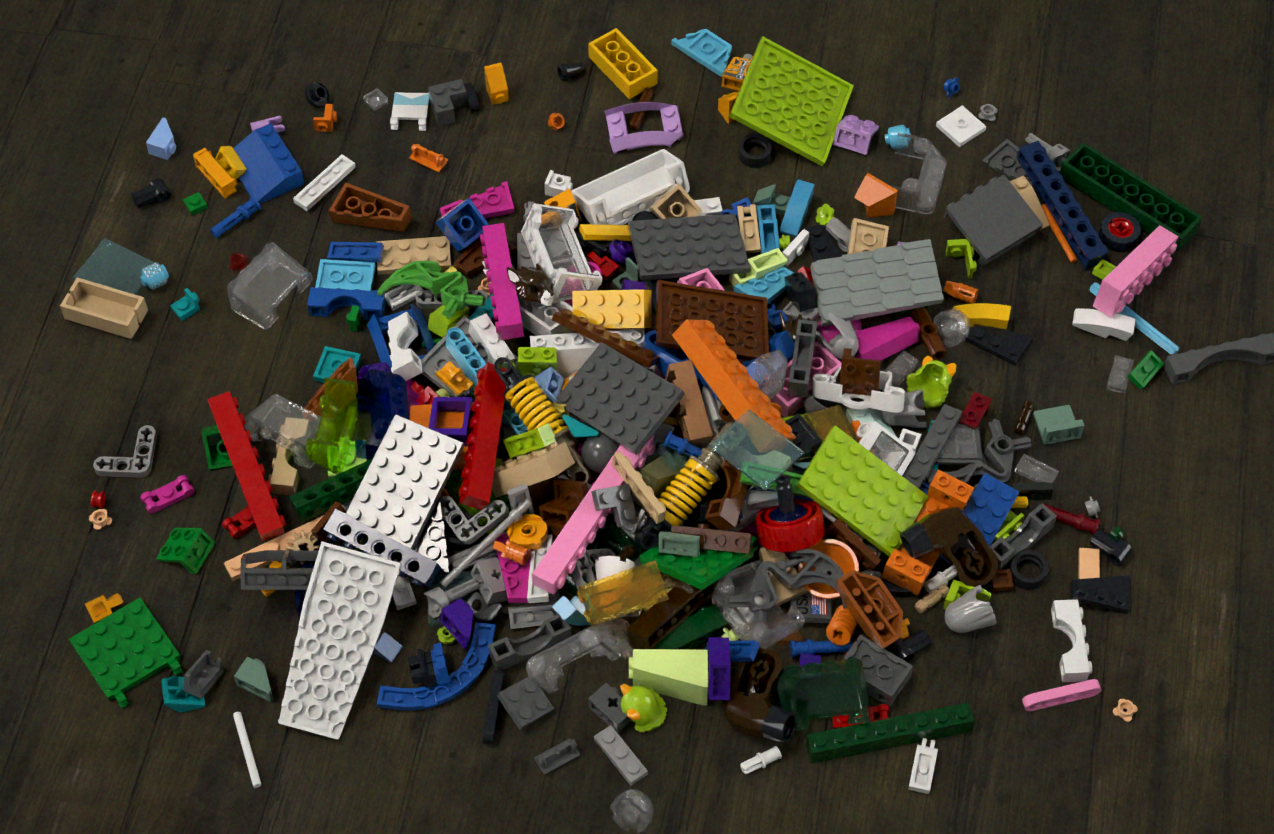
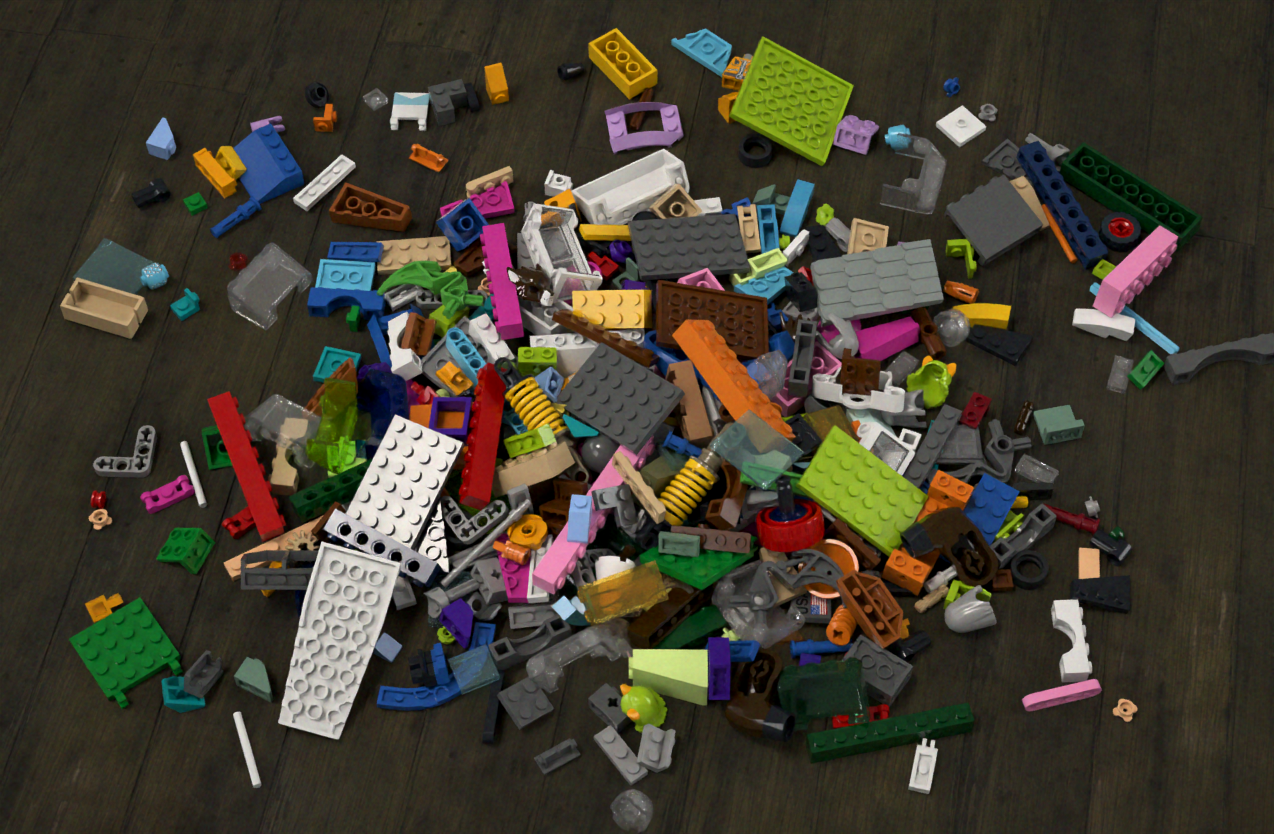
orange plate [548,113,565,130] -> none
white axle [740,746,782,774] -> none
orange slope [854,173,898,218] -> none
none -> white bar [180,441,207,508]
none -> dark orange bracket [401,312,437,356]
none -> clear light blue tile [448,644,500,695]
none -> tan plate [466,166,513,199]
none -> light blue slope [567,494,593,544]
none -> light grey bracket [636,724,676,773]

